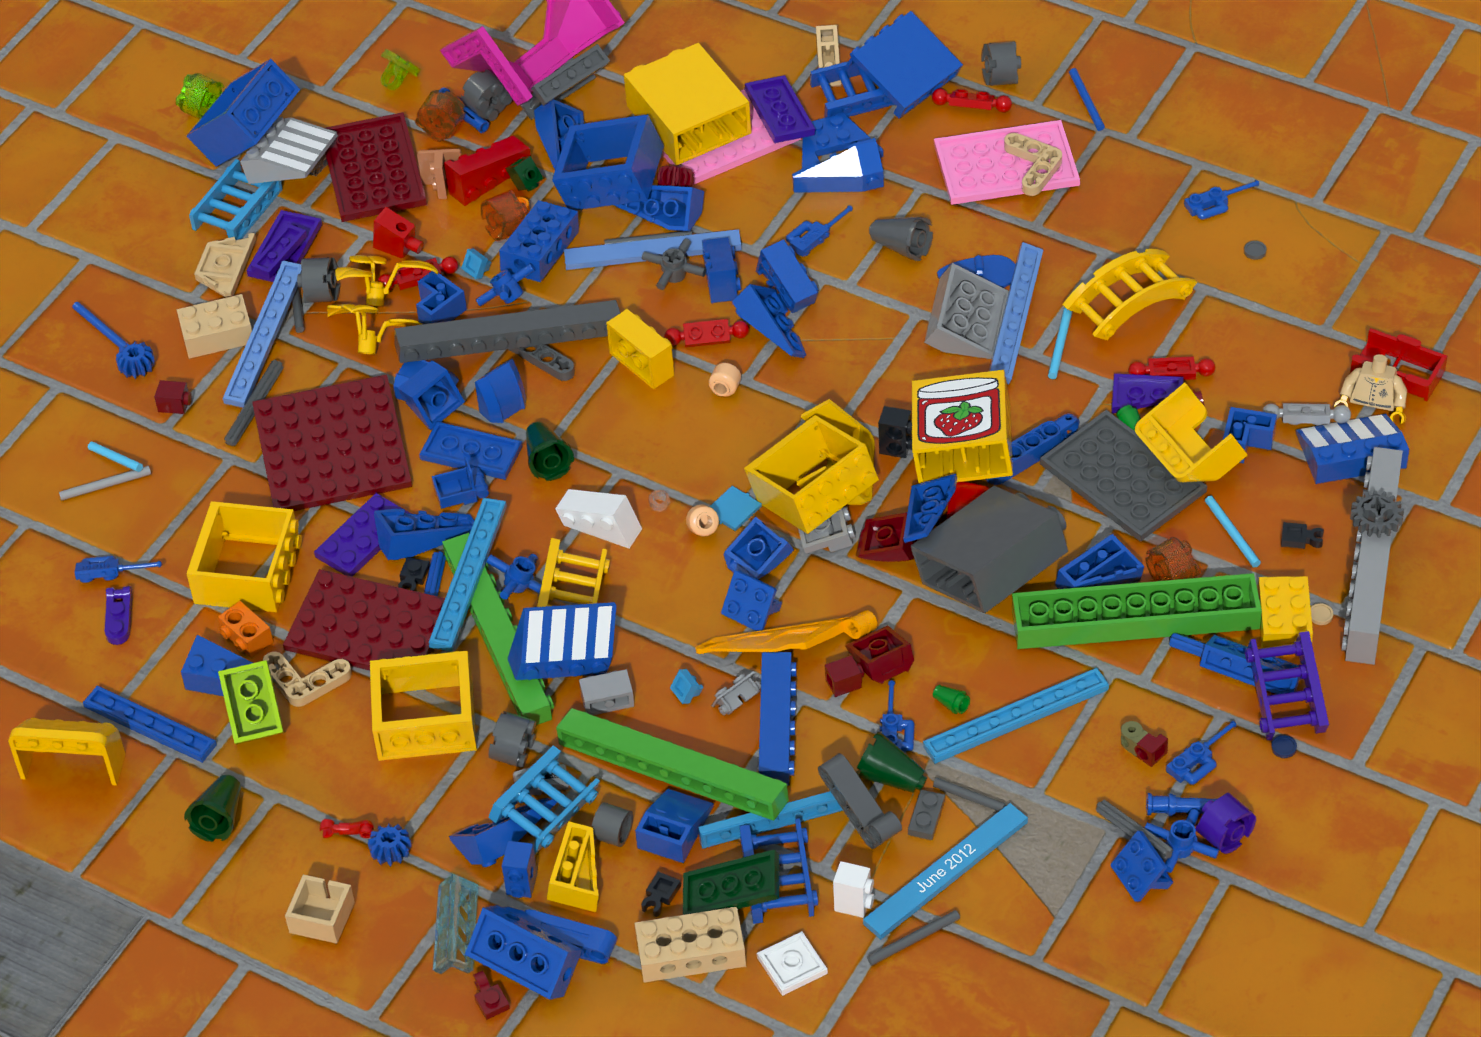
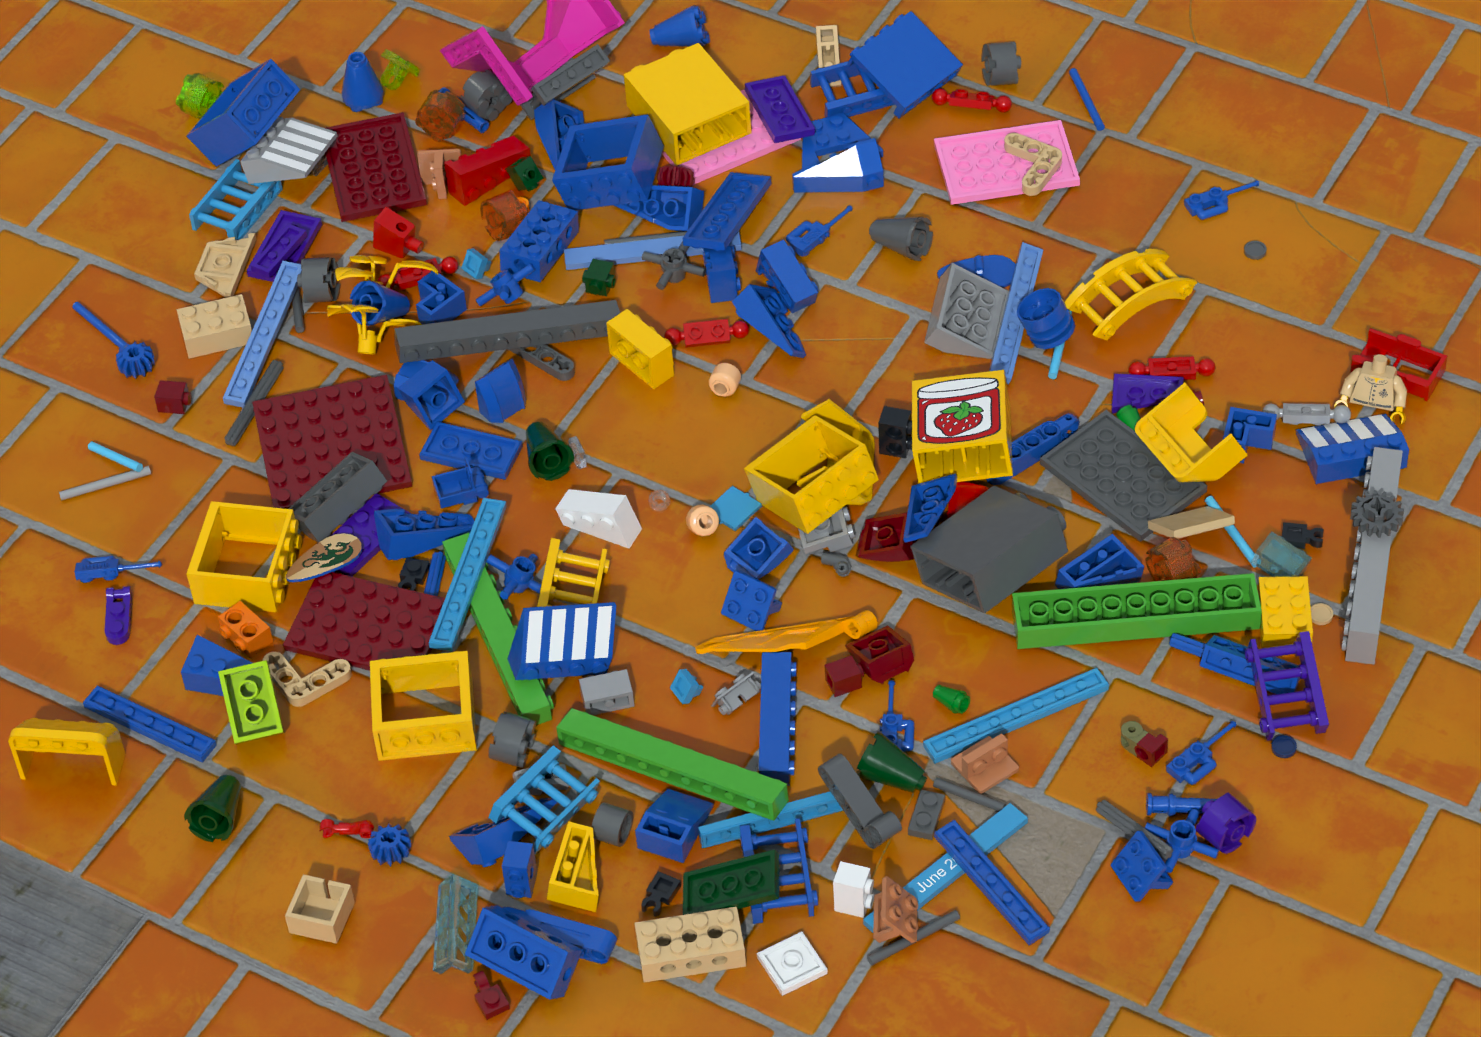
none -> shield [286,533,362,582]
none -> dark grey slope [288,452,387,543]
none -> blue cone [341,52,384,112]
none -> blue cone [350,281,410,326]
none -> clear tile [568,436,587,469]
none -> dark green brick [582,259,616,297]
none -> blue cone [650,5,710,47]
none -> blue plate [682,172,772,251]
none -> dark grey arm [821,552,851,577]
none -> nougat bracket [873,876,918,943]
none -> blue tile [934,820,1050,945]
none -> nougat bracket [951,733,1019,794]
none -> blue wheel [1017,288,1075,349]
none -> tan tile [1148,506,1235,539]
none -> clear light blue brick [1251,532,1312,577]

